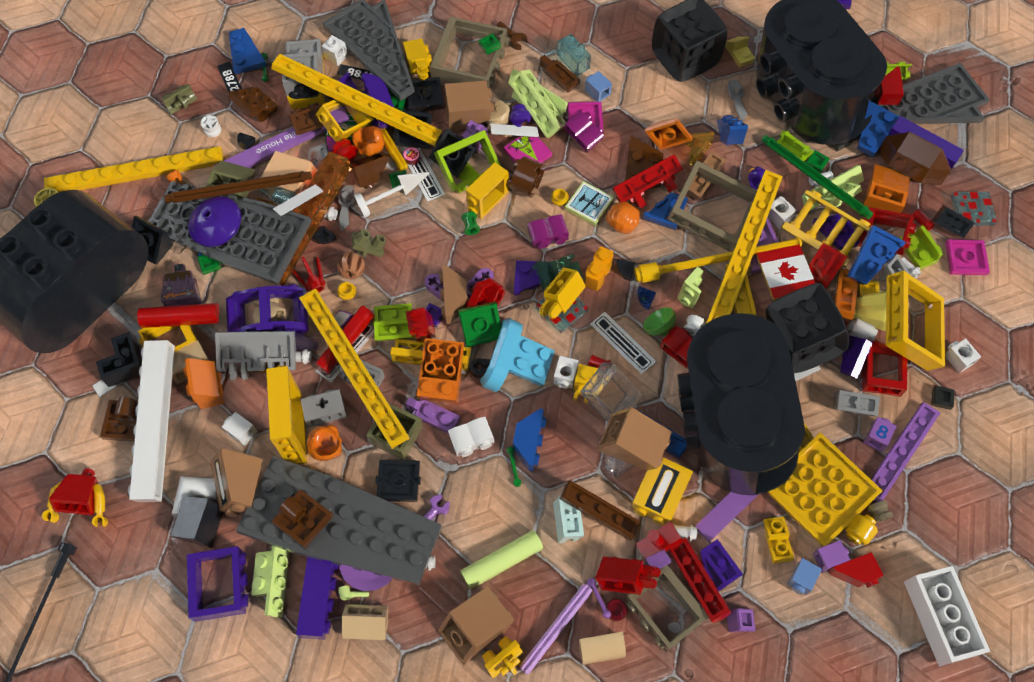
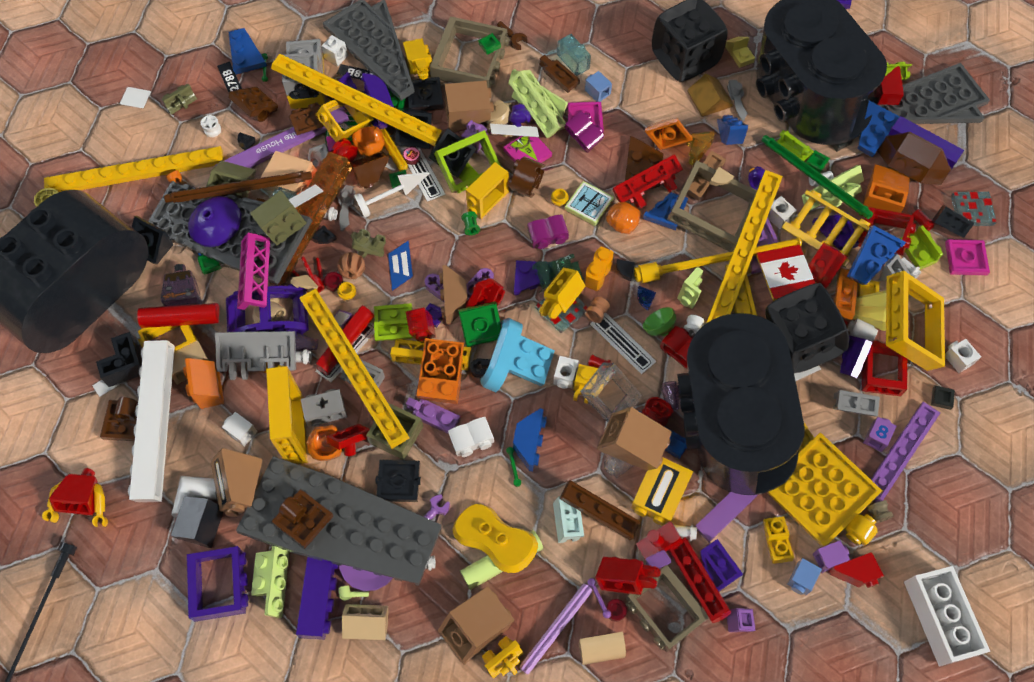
none -> white sticker [120,87,151,108]
none -> dark pink fence [237,232,270,310]
none -> olive brick [250,190,307,246]
none -> tan tile [290,275,318,292]
none -> dark red tile [324,272,343,291]
none -> red tile [326,424,370,456]
none -> blue sticker [388,240,413,291]
none -> yellow plate [452,504,538,573]
none -> nougat wheel [585,296,610,323]
none -> red wheel [641,397,673,426]
none -> cone [661,381,679,411]
none -> pearl gold slope [687,74,733,117]
none -> tan tile [709,167,734,186]

